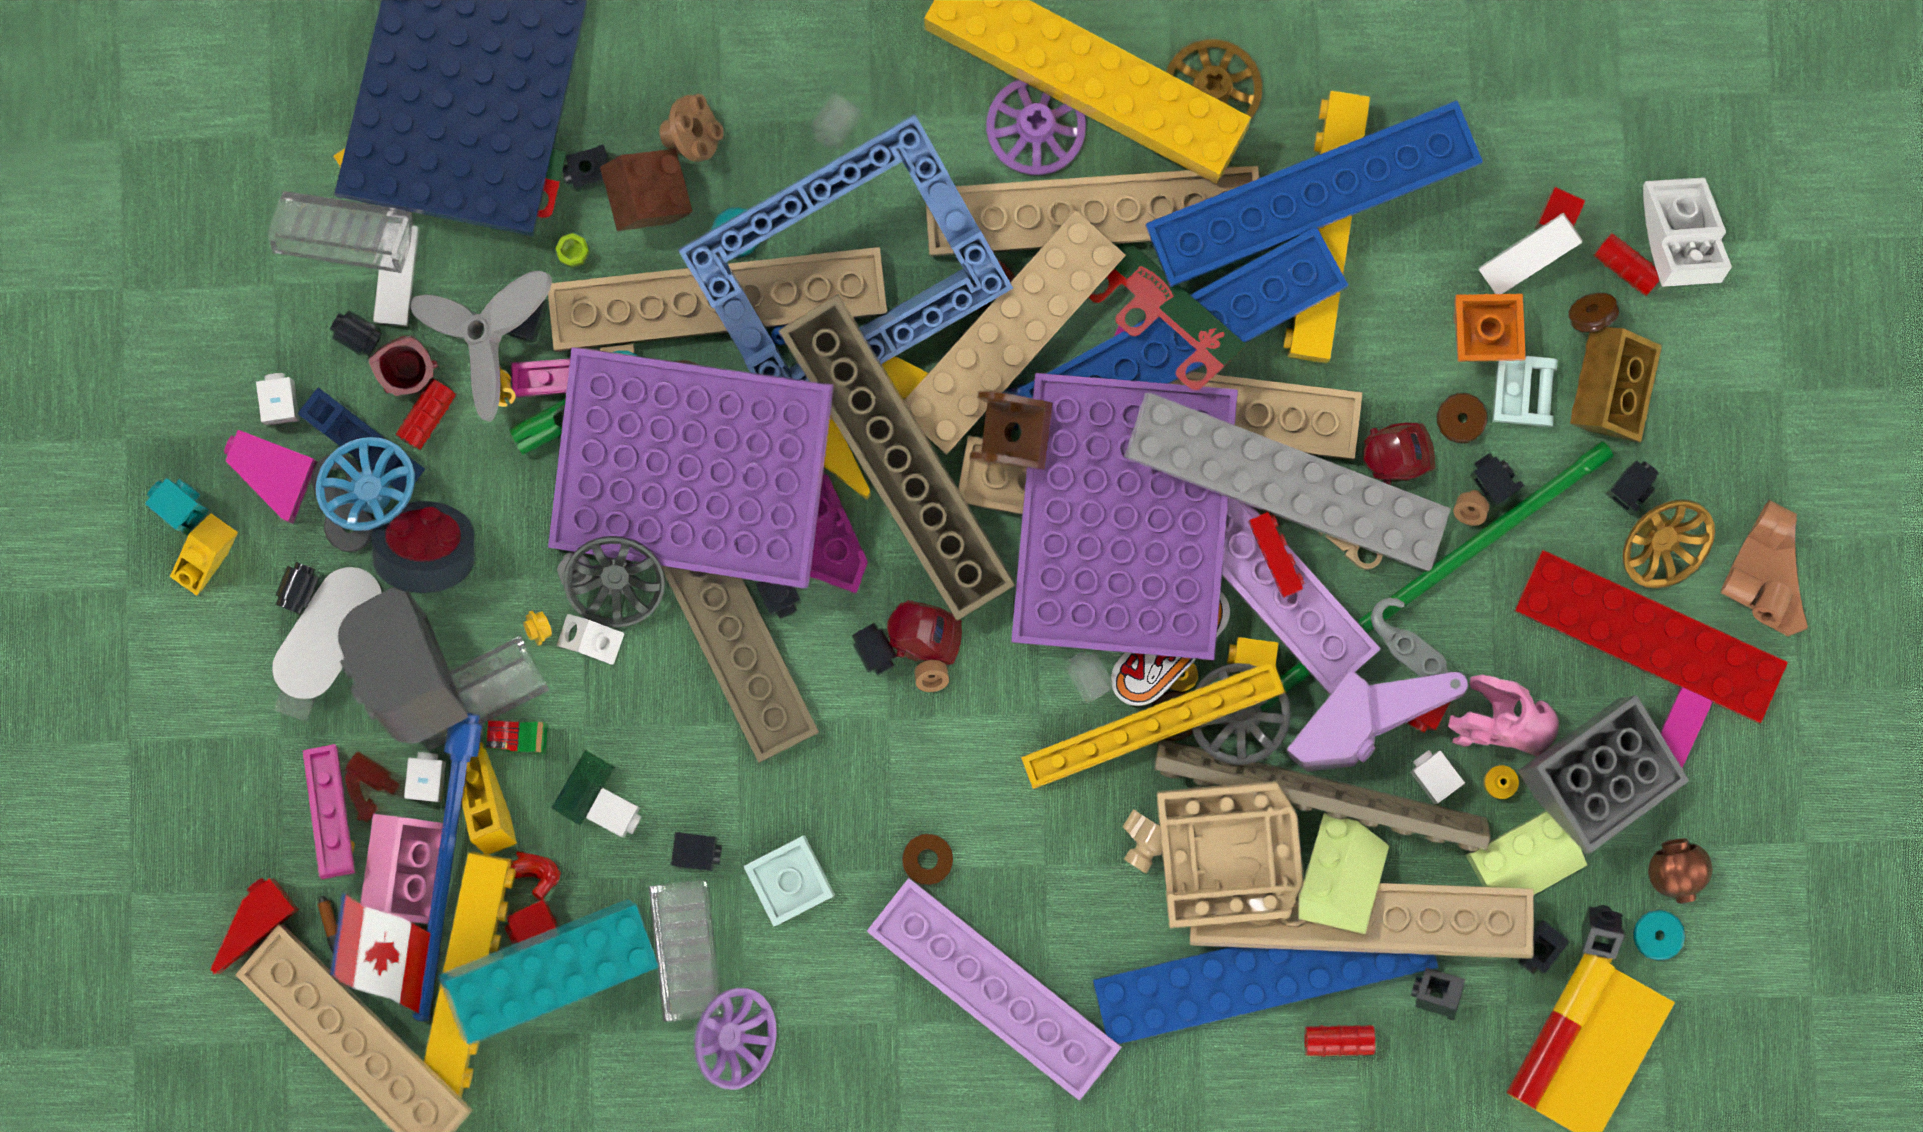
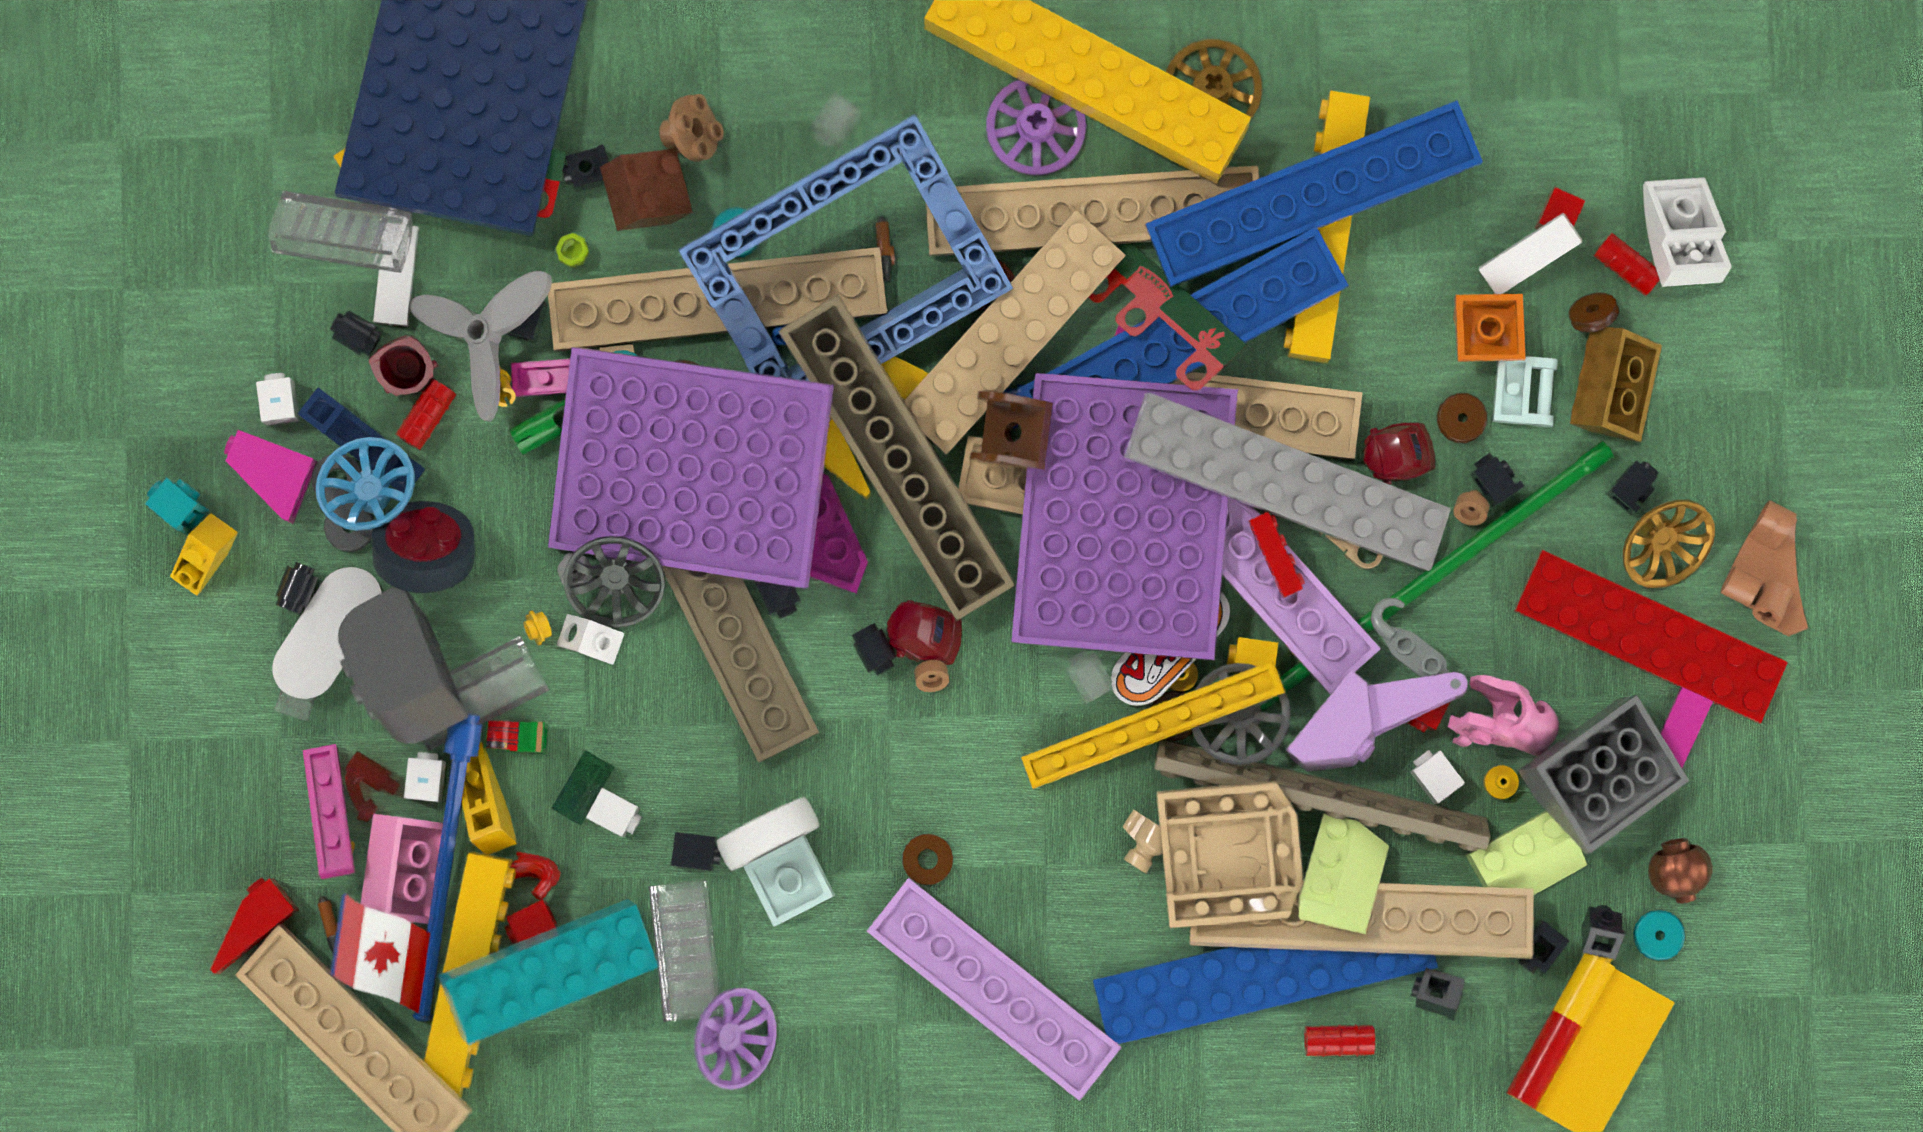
none -> white piece [716,797,820,871]
none -> dark orange piece [875,216,895,282]

